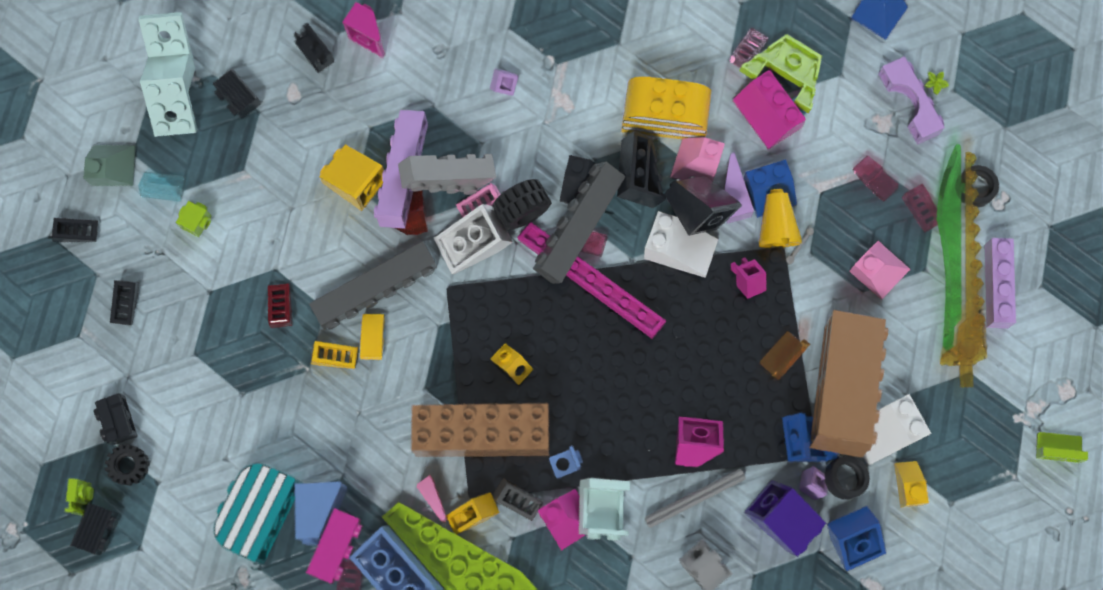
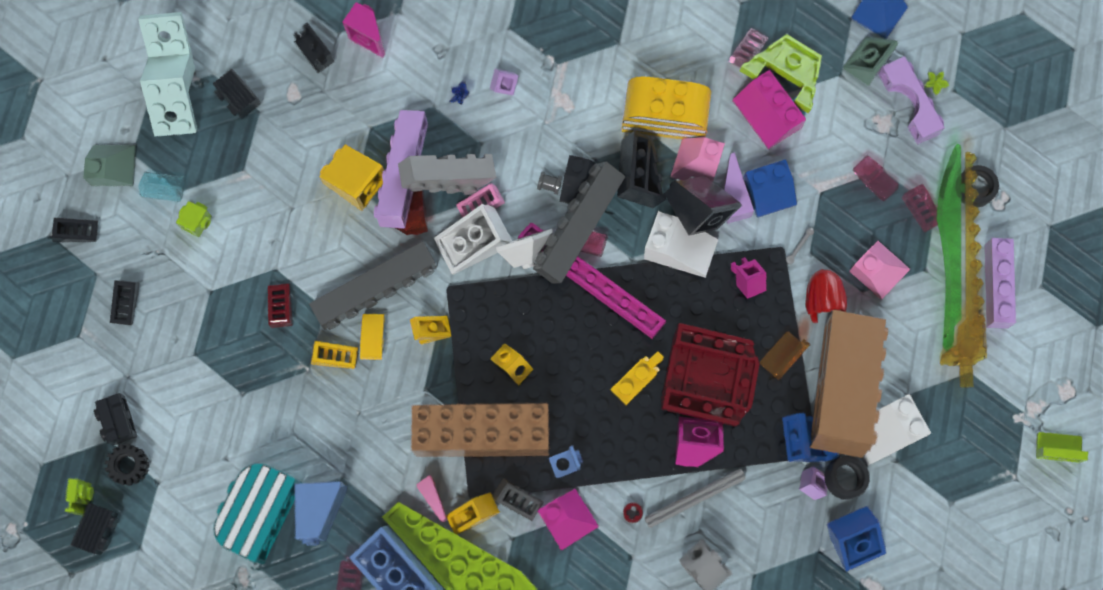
dark pink slope [306,509,363,584] -> none
black tyre [492,179,552,230] -> none
light aqua panel [579,478,630,540] -> none
dark purple slope [744,480,826,557] -> none
yellow cone [759,189,802,248] -> none
yellow slope [894,461,929,508] -> none
none -> yellow slope [410,316,451,344]
none -> clear blue plant [449,81,470,105]
none -> white slope [496,229,553,269]
none -> dark grey bush [537,171,562,195]
none -> yellow hinge [611,351,664,405]
none -> dark red bush [623,503,643,523]
none -> dark red wedge [661,323,759,426]
none -> red hair [805,269,847,323]
none -> sand green slope [843,36,898,86]

